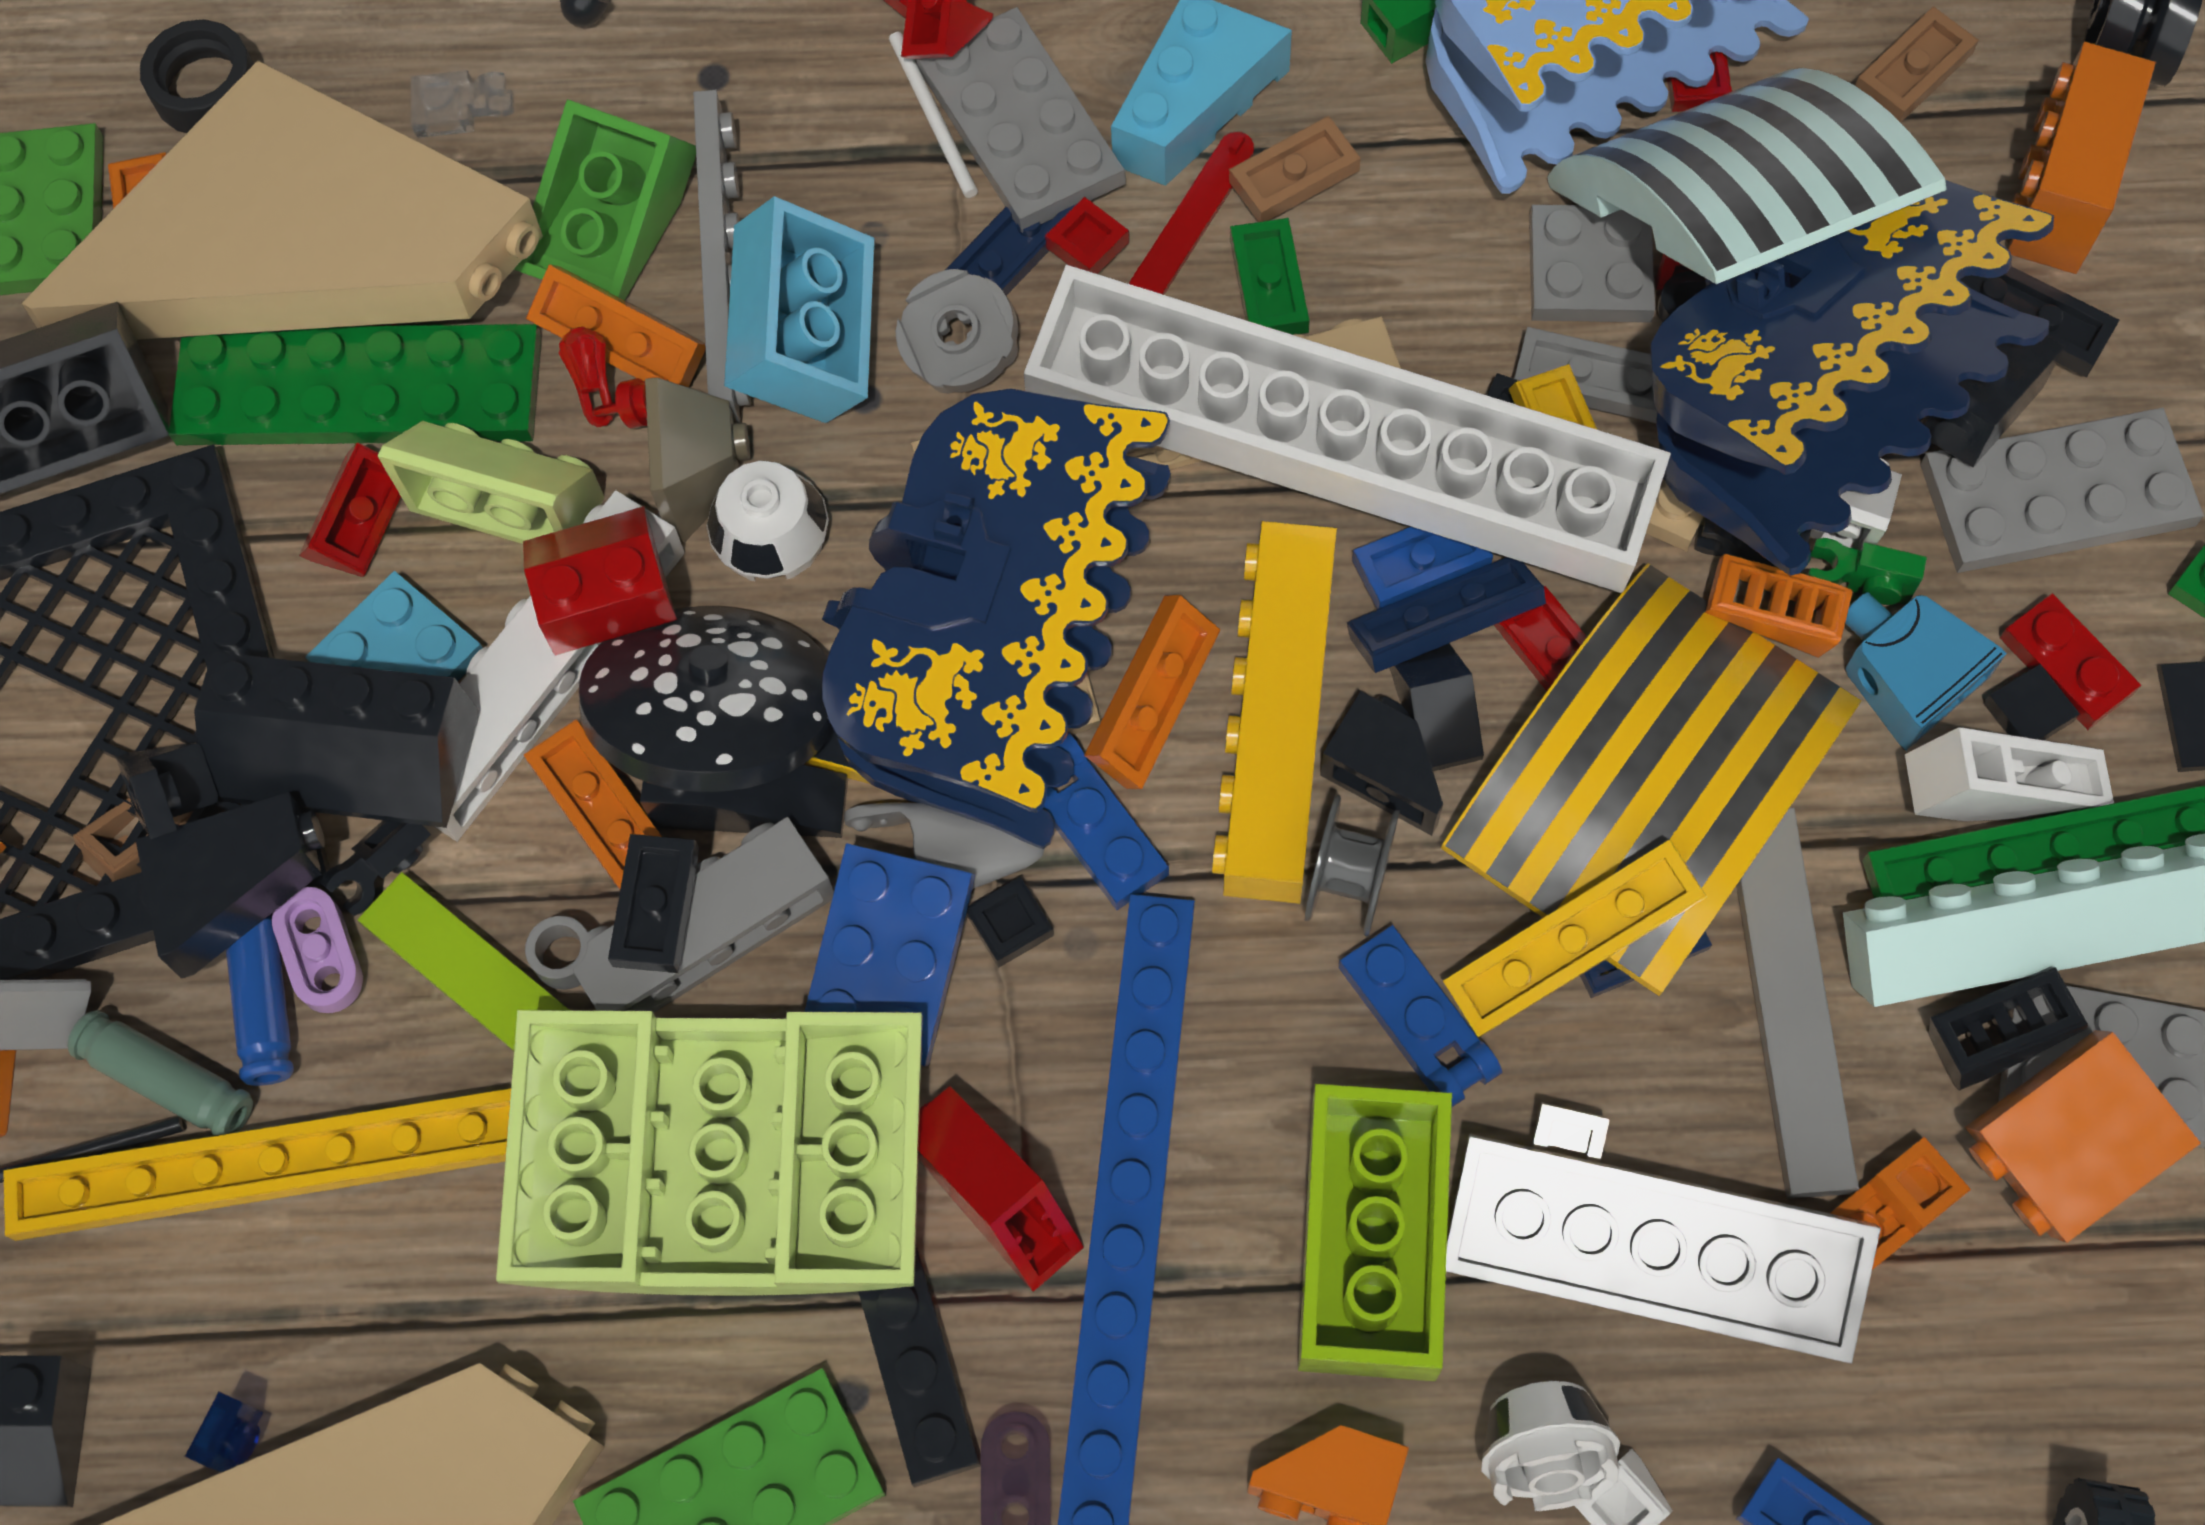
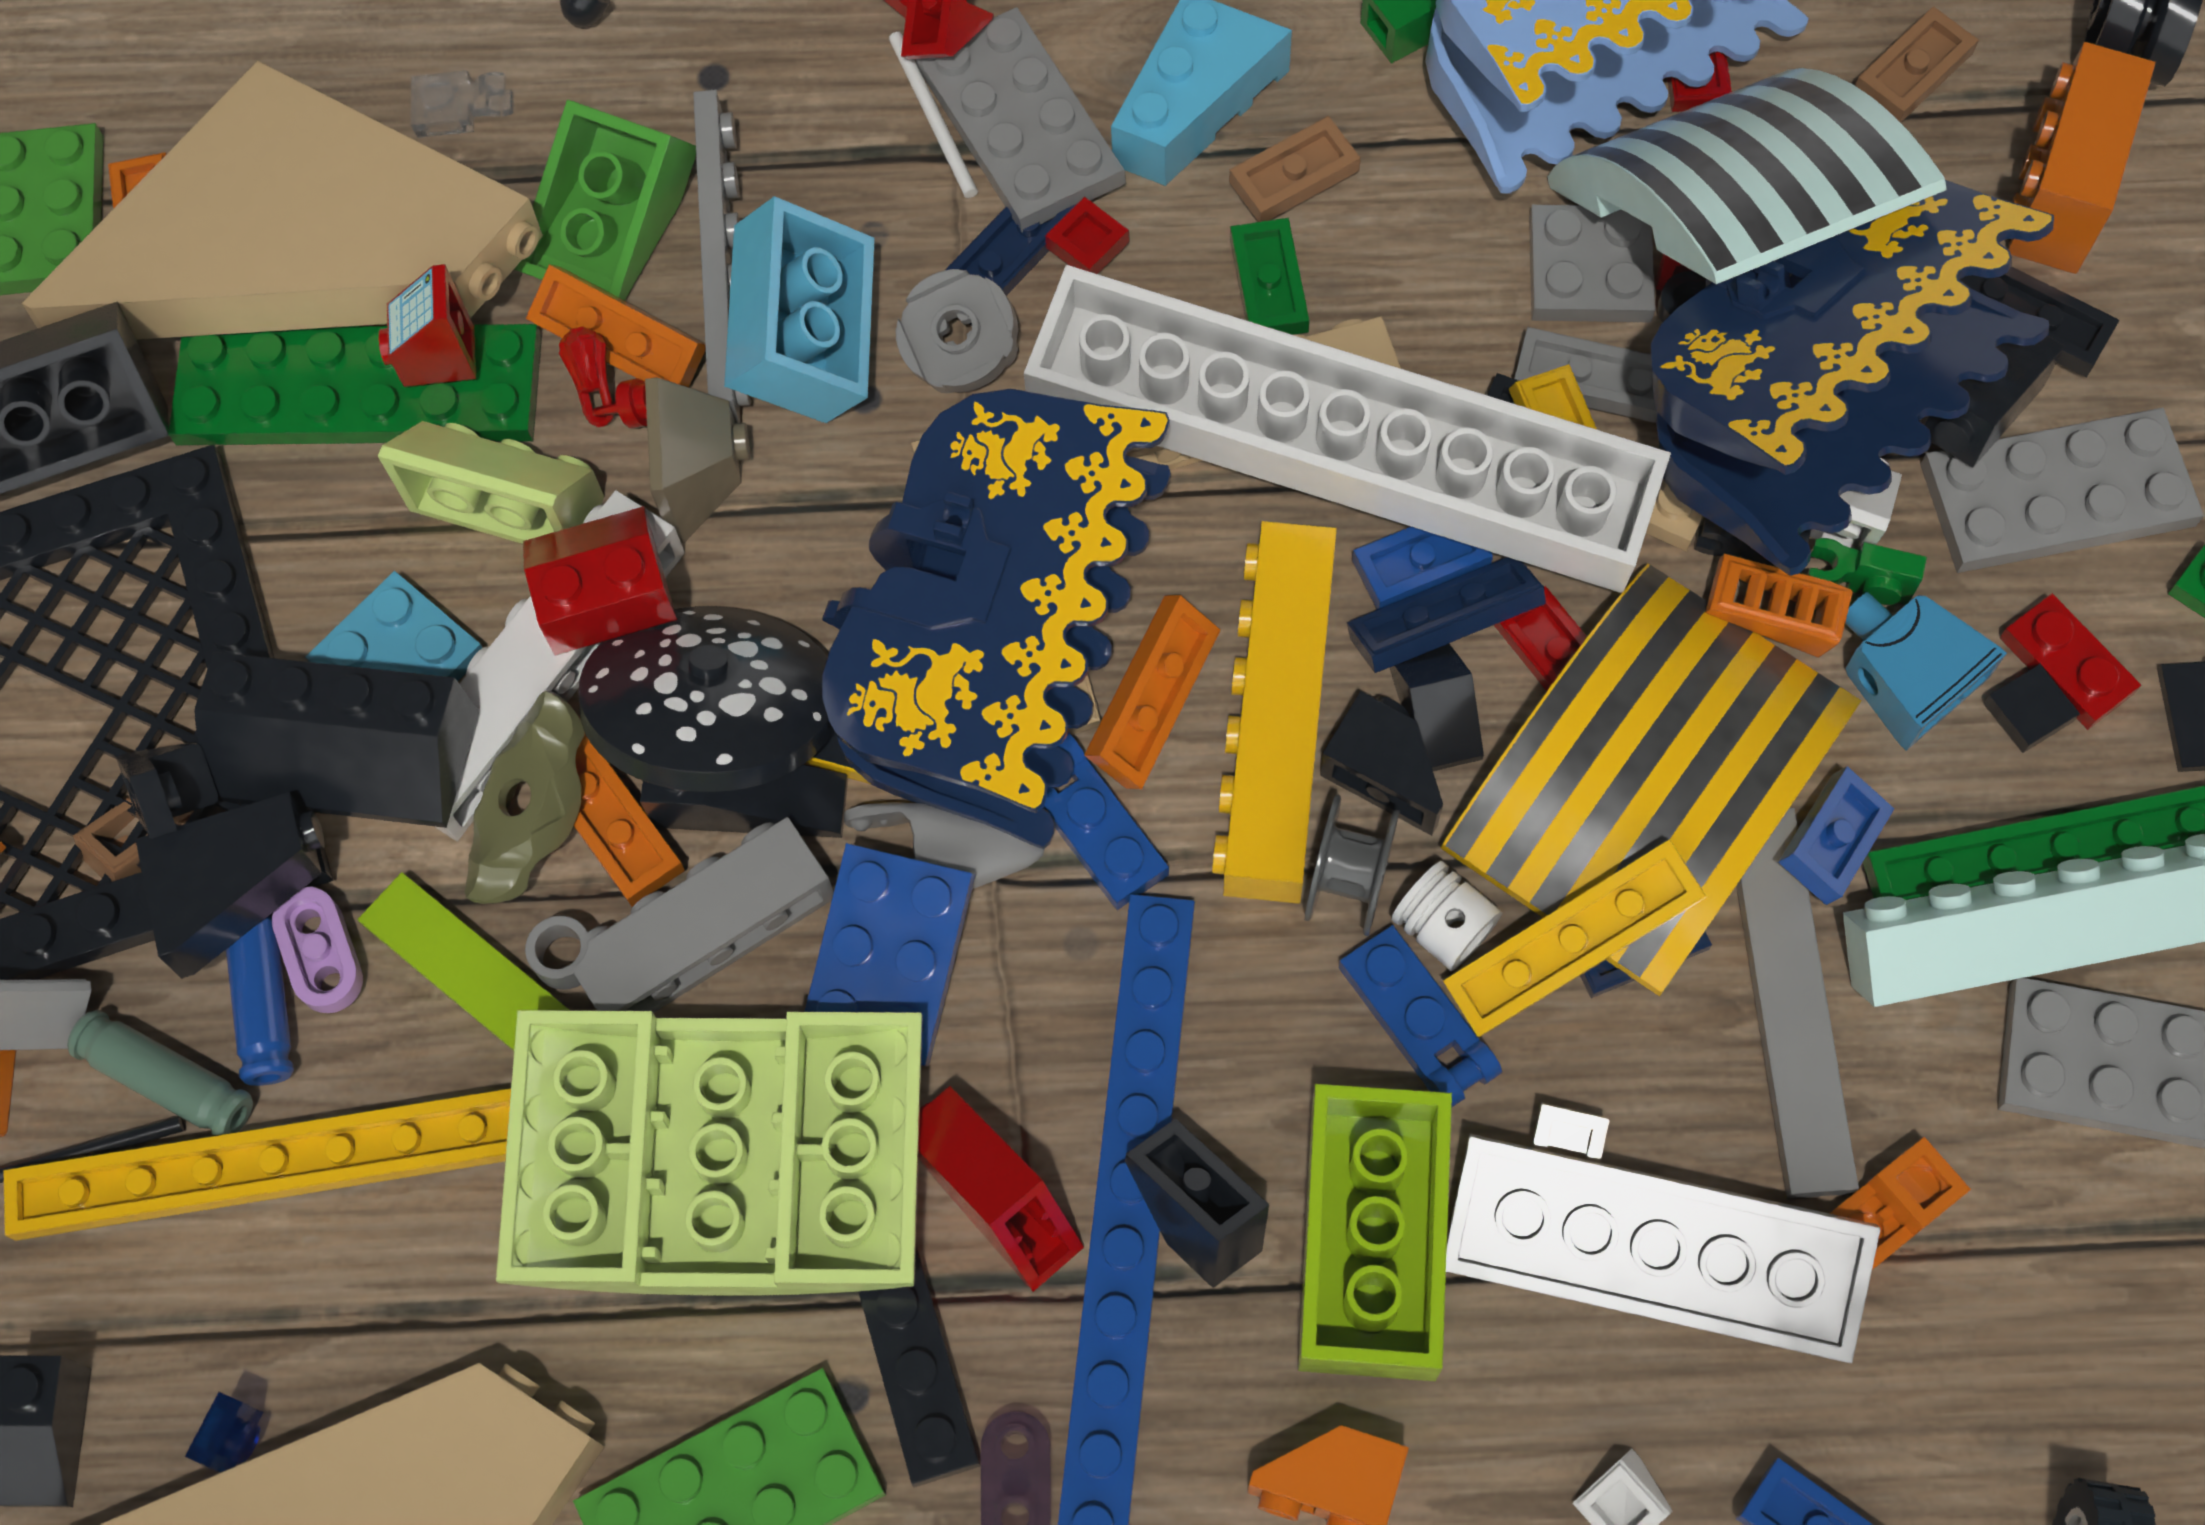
black tyre [140,19,254,133] -> none
red slope [299,442,401,577] -> none
black plate [320,820,431,916] -> none
black plate [608,834,699,973] -> none
white cone [707,461,829,581] -> none
black tile [966,877,1054,968] -> none
red piece [1128,132,1254,295] -> none
white cone [1481,1381,1620,1511] -> none
white slope [1905,727,2114,821] -> none
black slope [1929,967,2088,1091] -> none
orange brick [1965,1030,2201,1243] -> none
none -> red slope [379,264,476,387]
none -> olive piece [465,690,584,904]
none -> black slope [1125,1119,1269,1288]
none -> white piece [1391,861,1503,971]
none -> blue plate [1778,766,1895,905]

